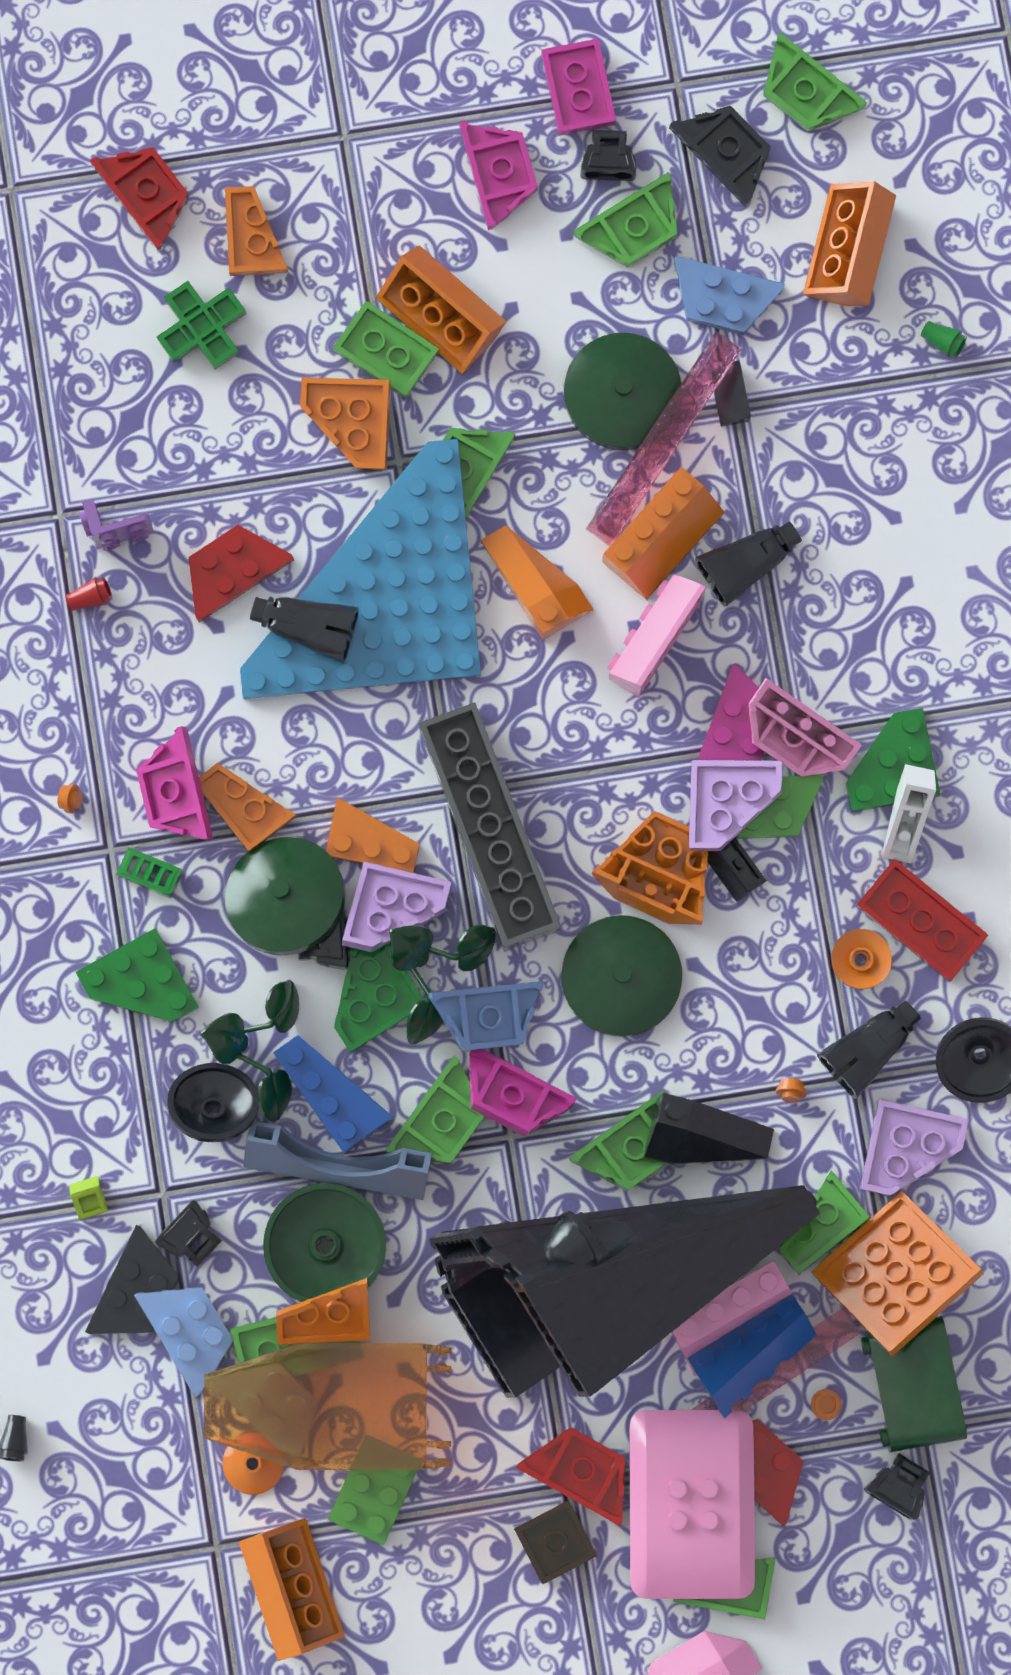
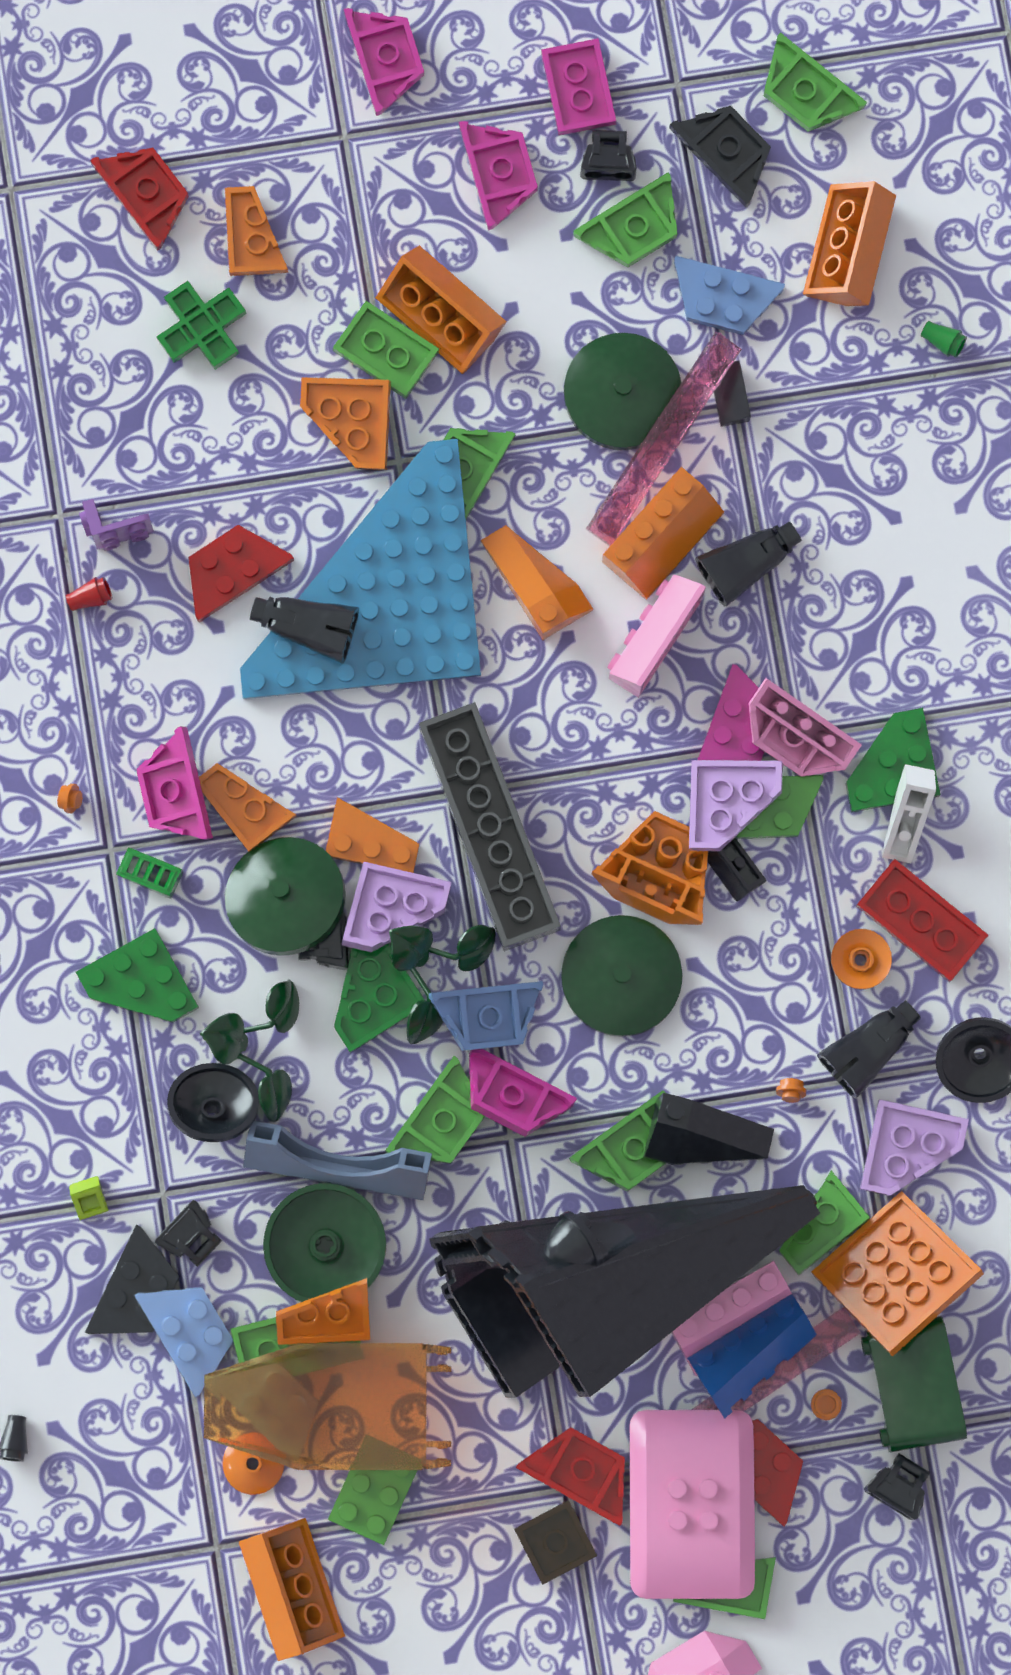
blue wedge [273,1035,394,1154] -> none
none -> dark pink wing [344,8,424,116]

